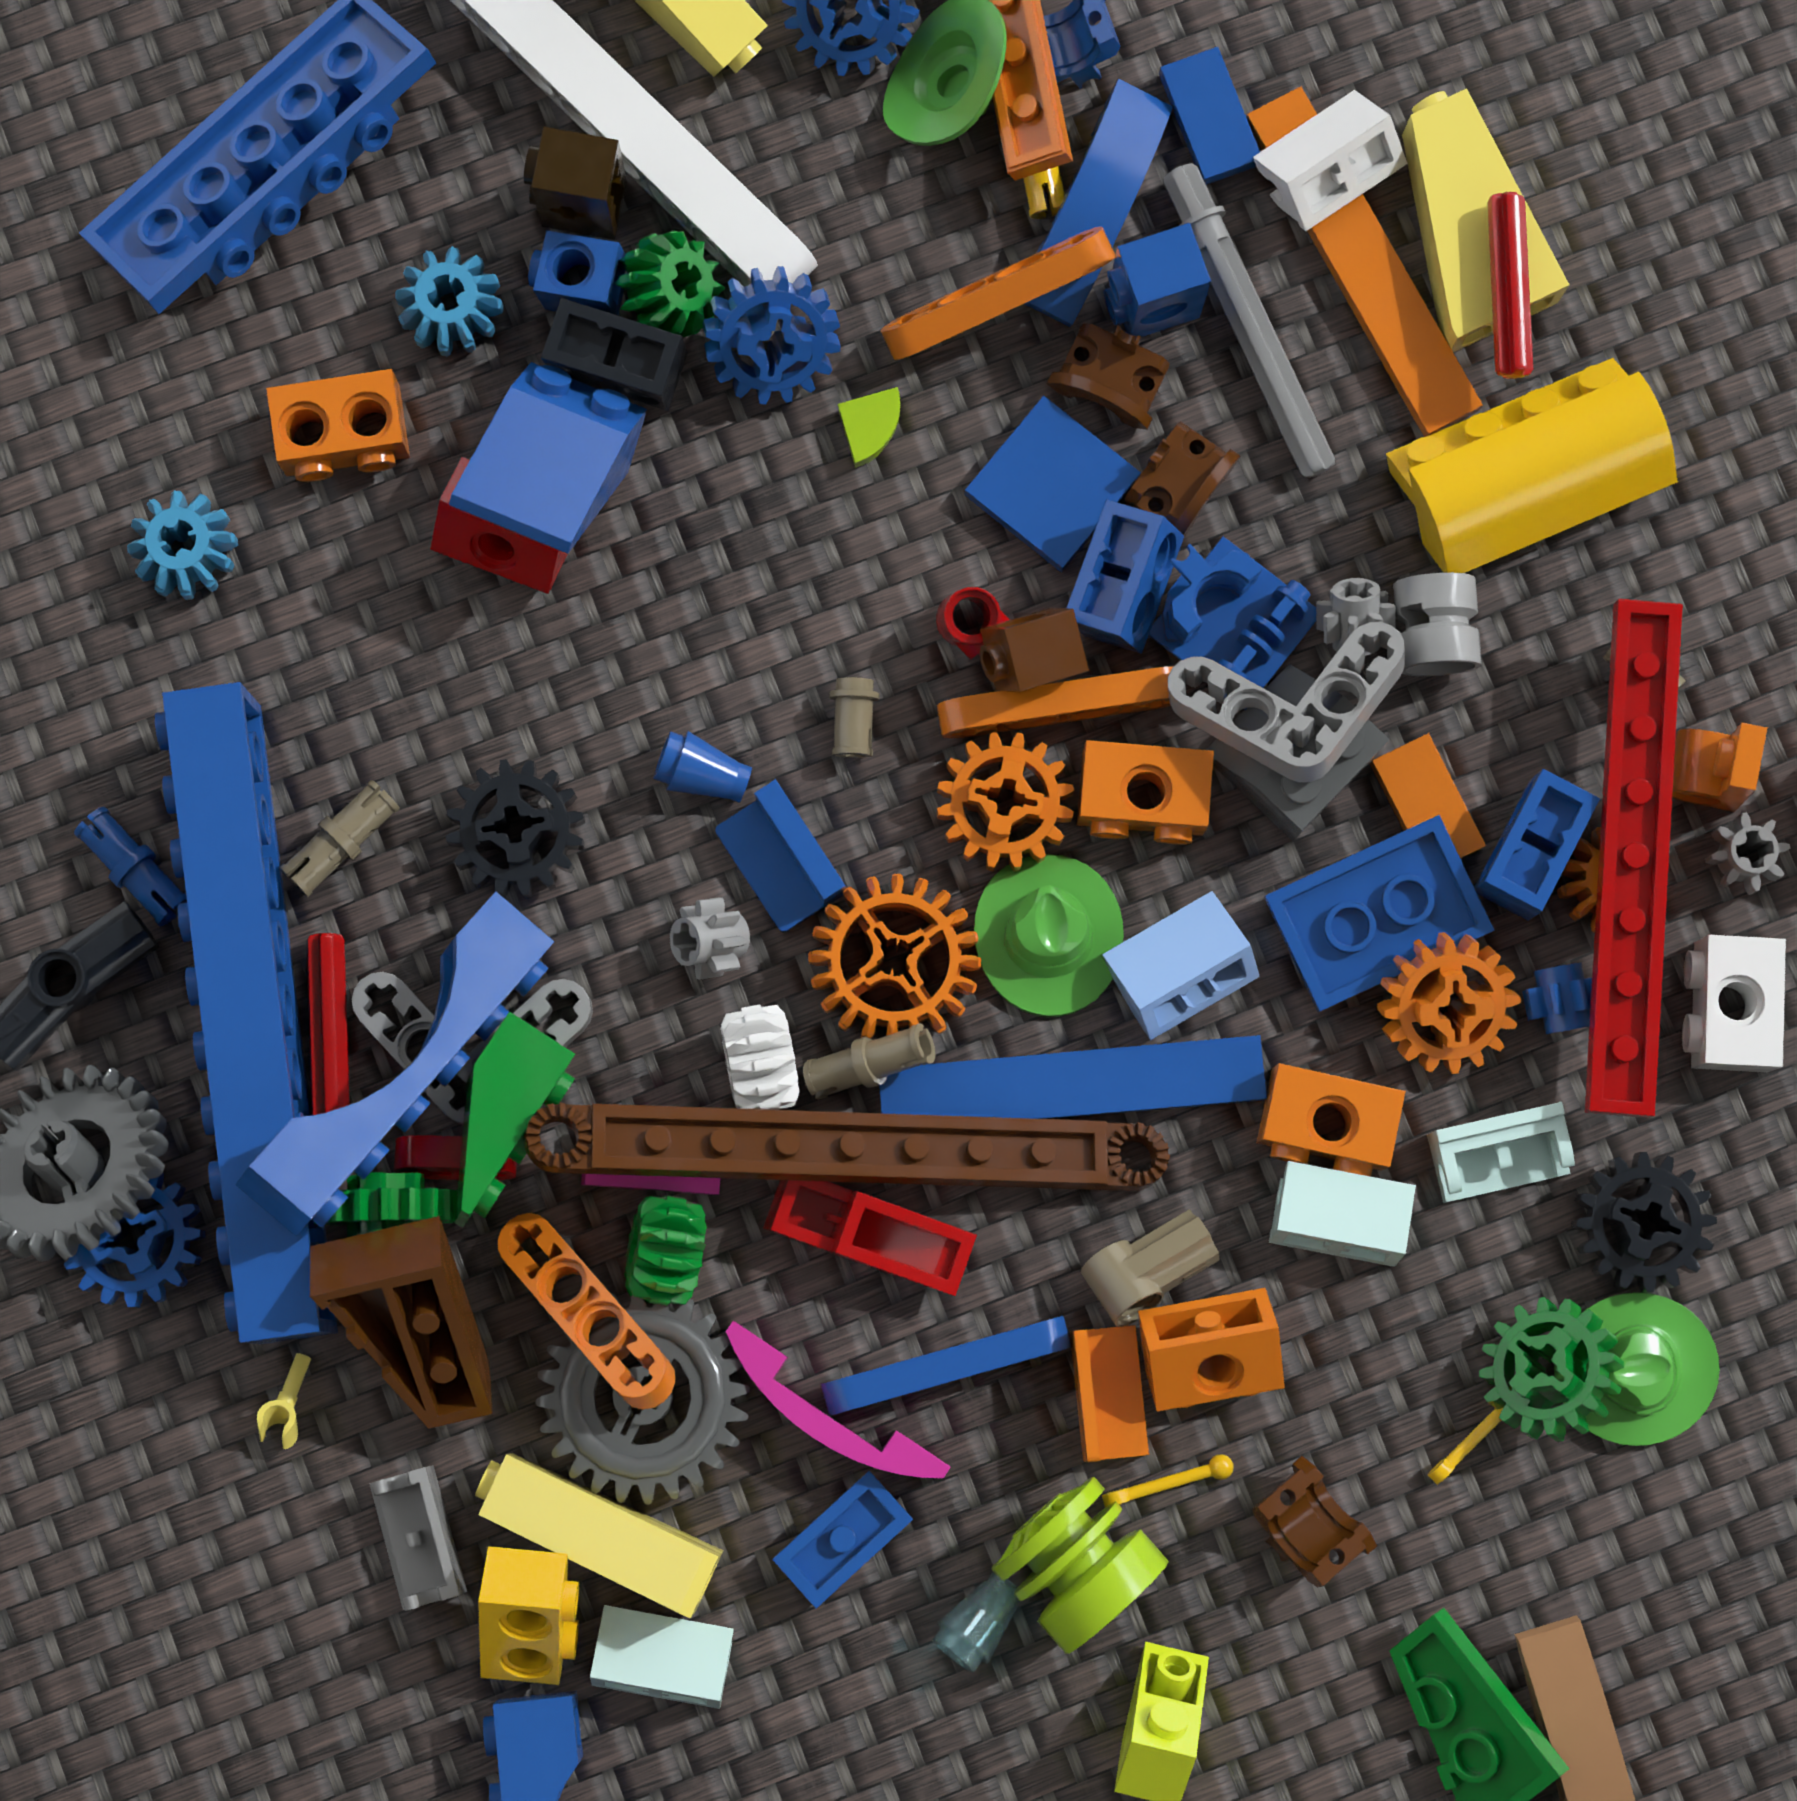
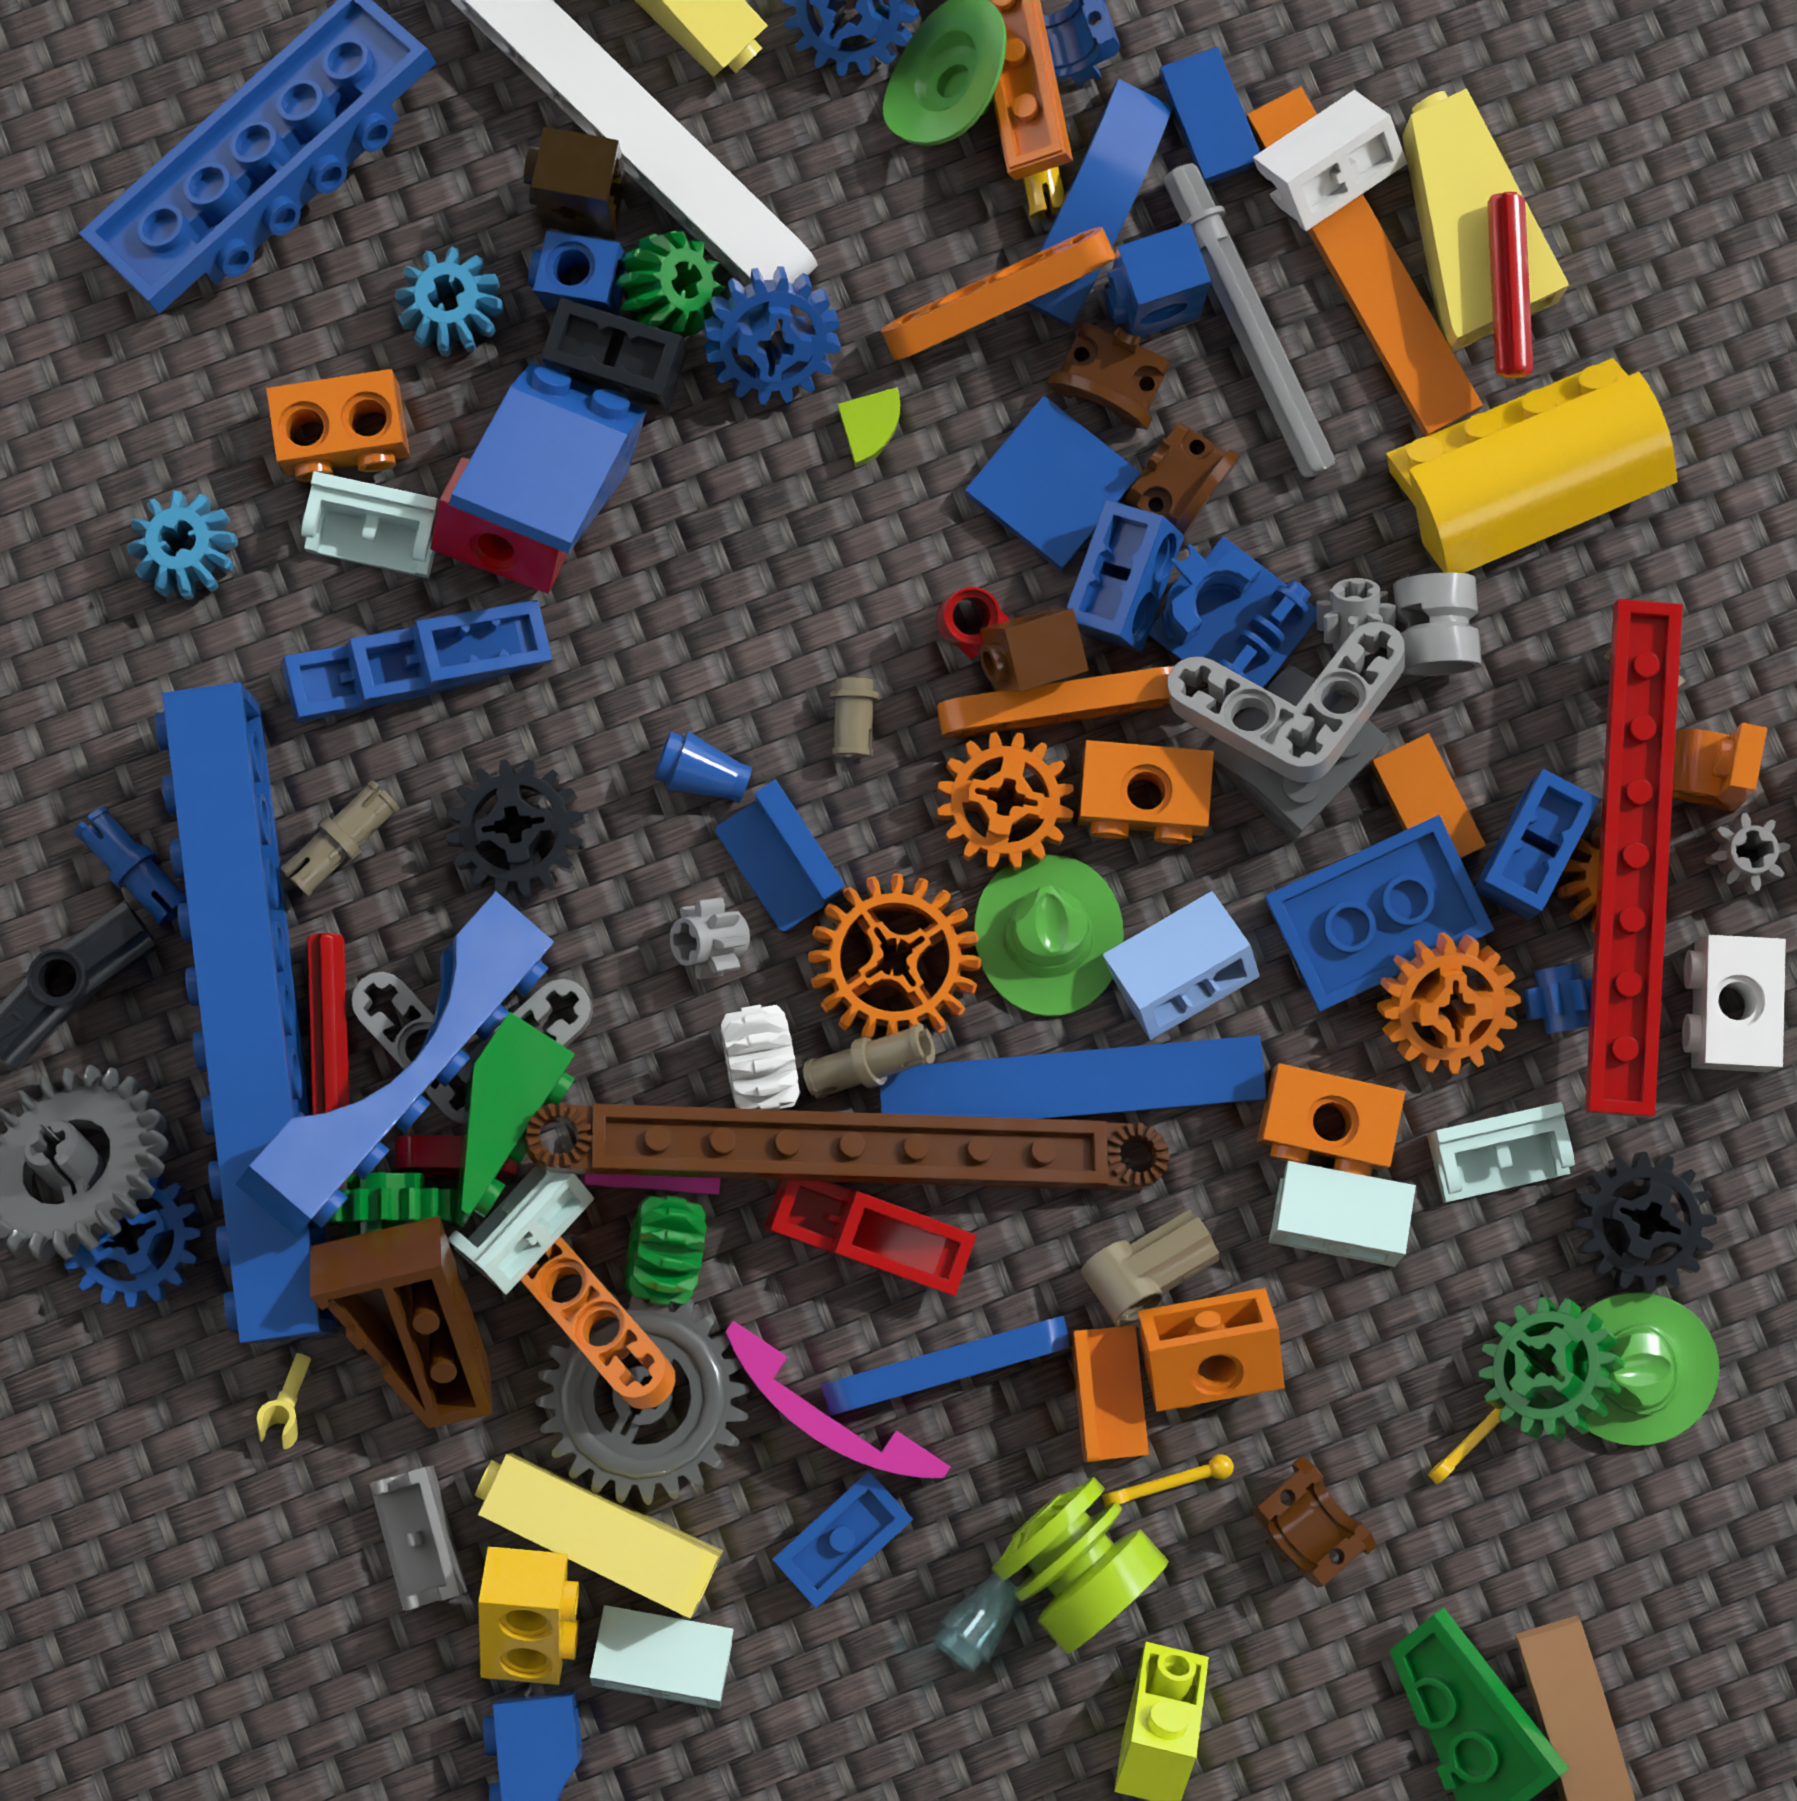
none -> blue slope [281,600,553,723]
none -> light aqua hinge [301,471,439,579]
none -> light aqua hinge [448,1166,595,1295]

